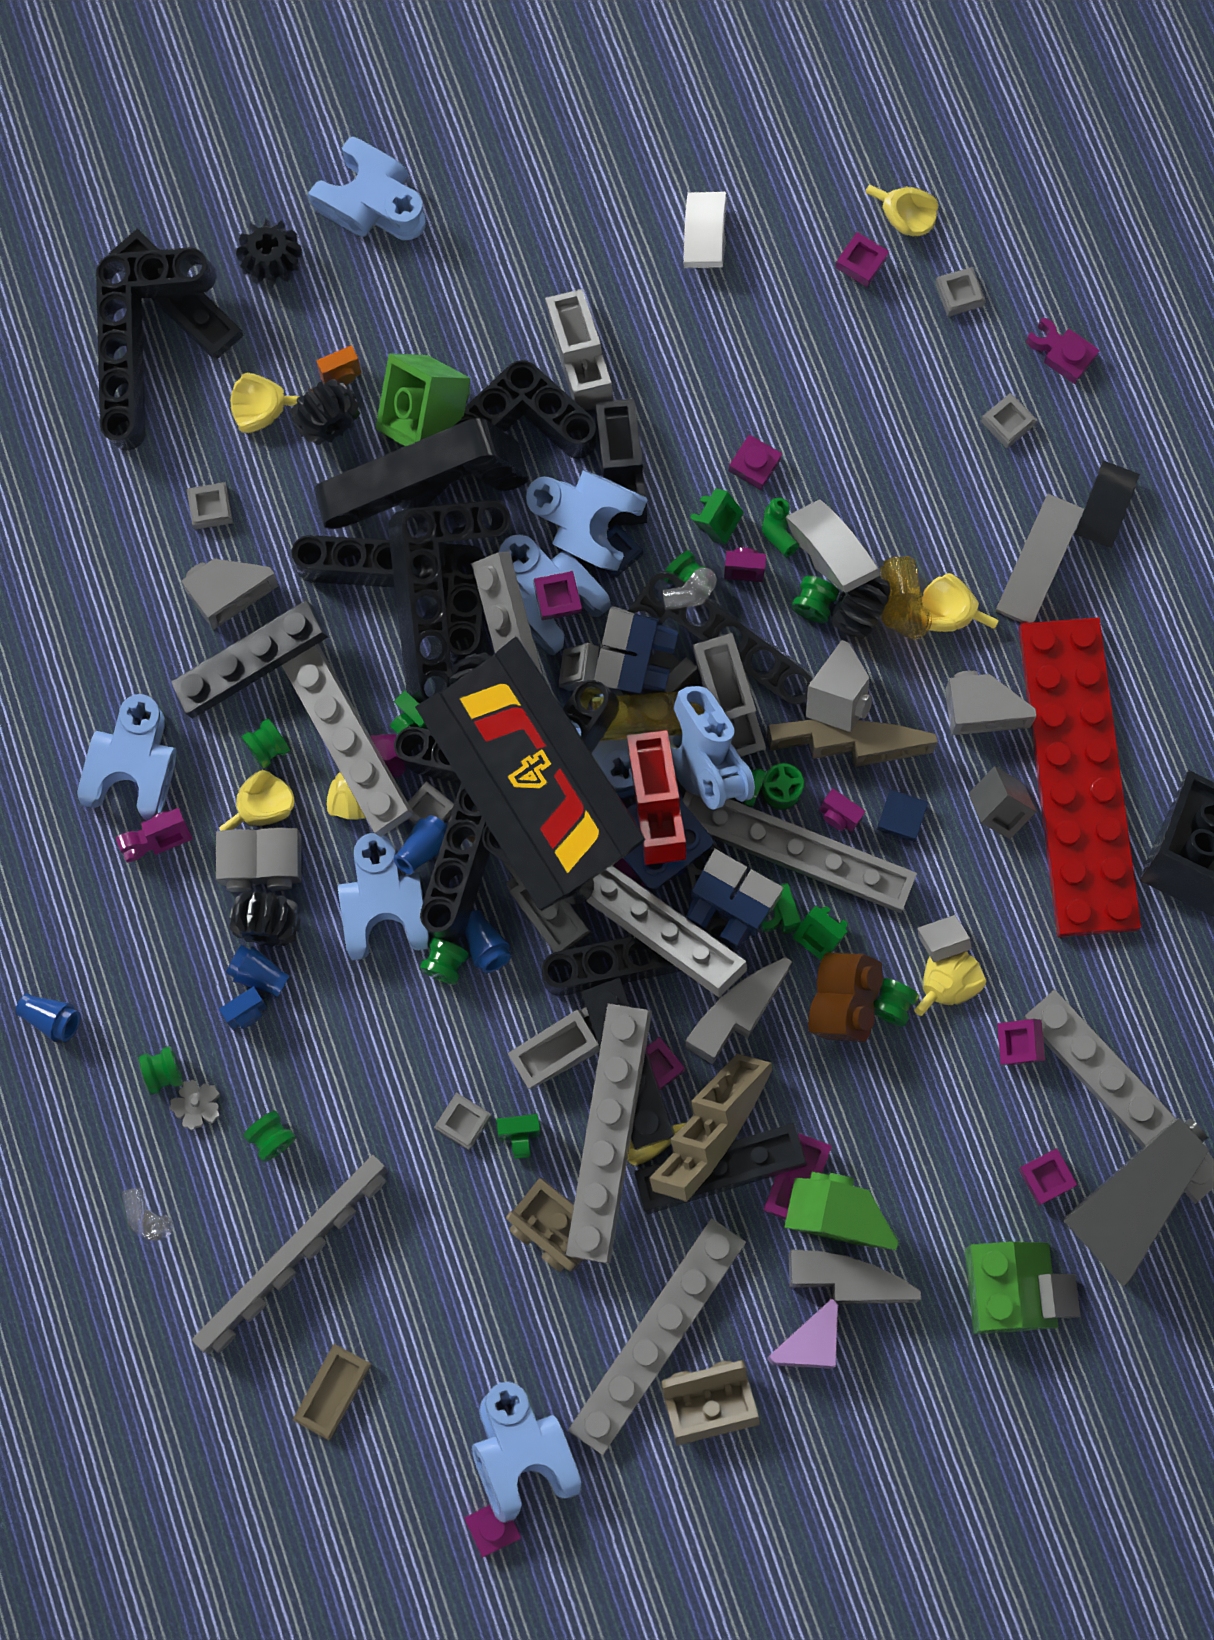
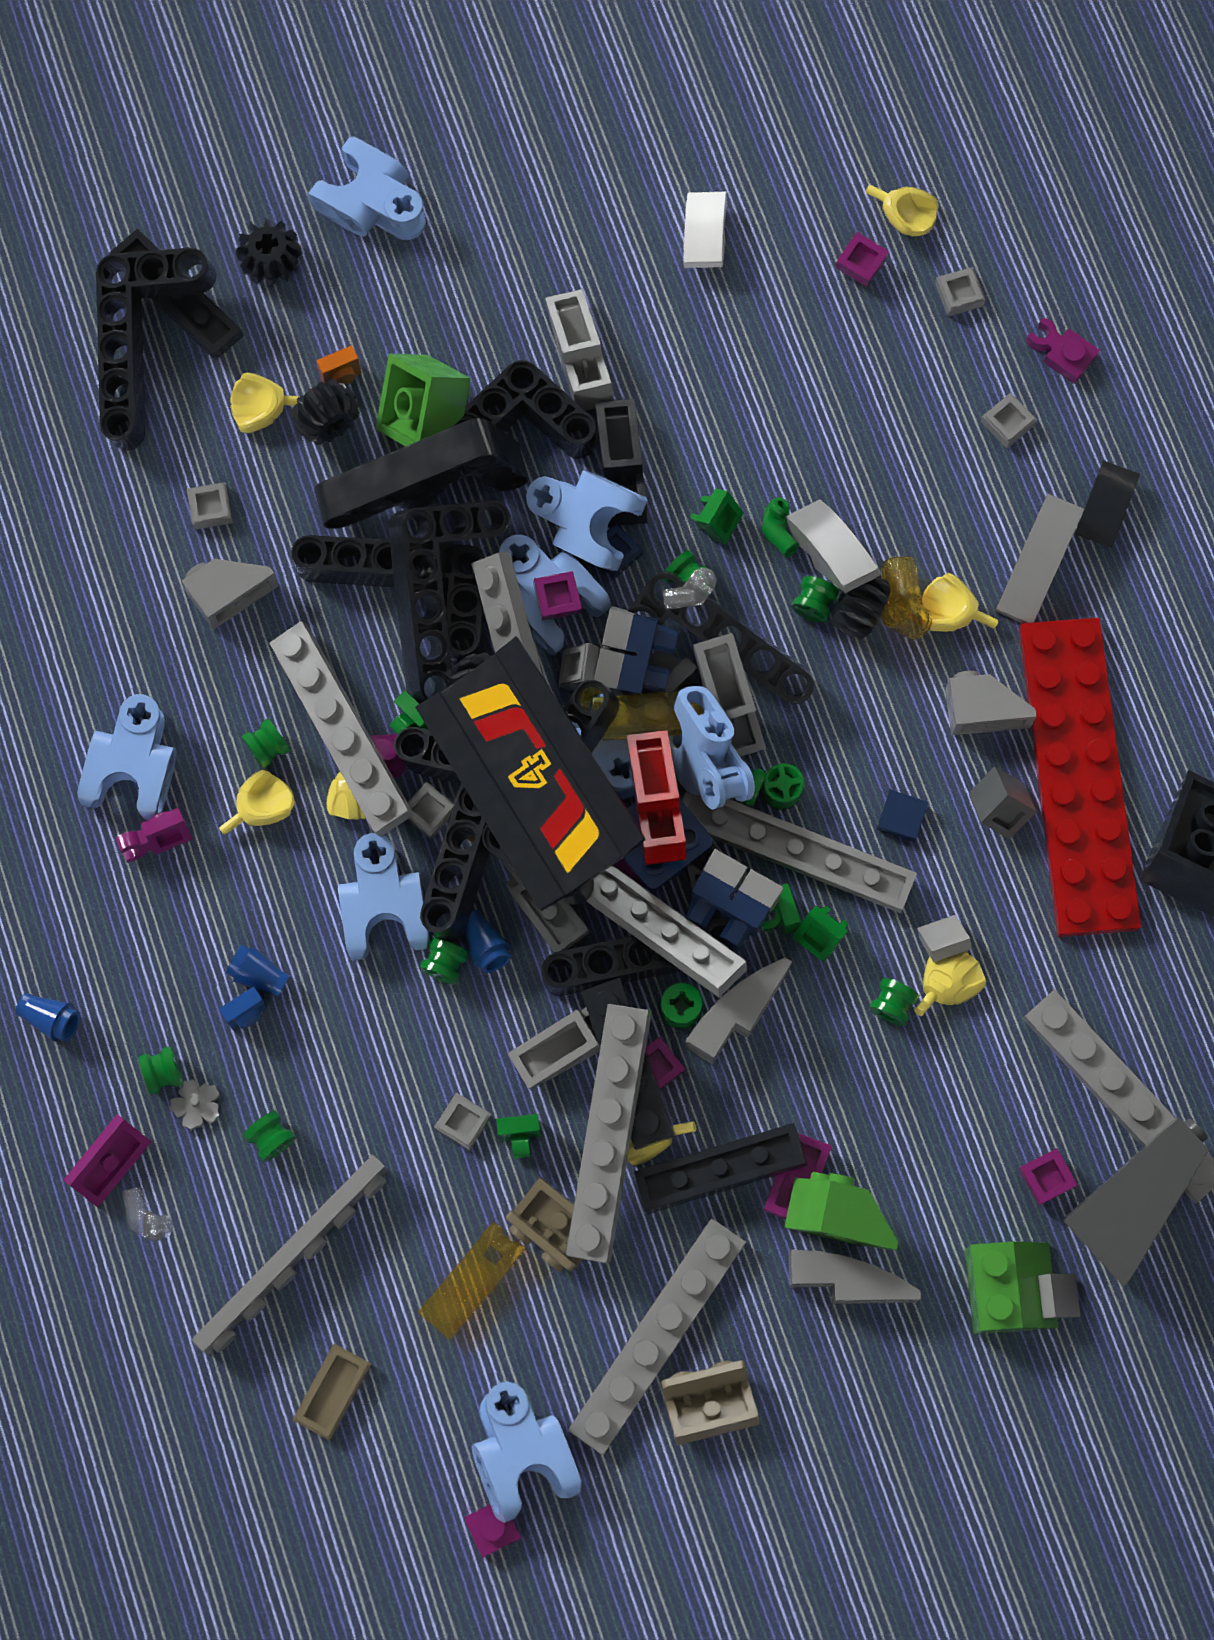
plate [171,600,328,719] -> none
light grey brick [216,828,302,892] -> none
black gear [229,891,301,947] -> none
blue cone [393,815,447,874] -> none
dark tan slope [650,1054,772,1201] -> none
magenta plate [724,547,766,582] -> none
magenta plate [728,434,783,490] -> none
dark tan slope [767,720,938,767] -> none
lavender slope [767,1299,838,1369] -> none
light grey slope [806,640,872,732] -> none
reddish brown brick [808,953,883,1042] -> none
magenta plate [819,788,866,833] -> none
magenta plate [997,1019,1045,1065] -> none
none -> magenta plate [63,1114,152,1208]
none -> clear yellow plate [418,1221,527,1341]
none -> green wheel [660,983,702,1029]

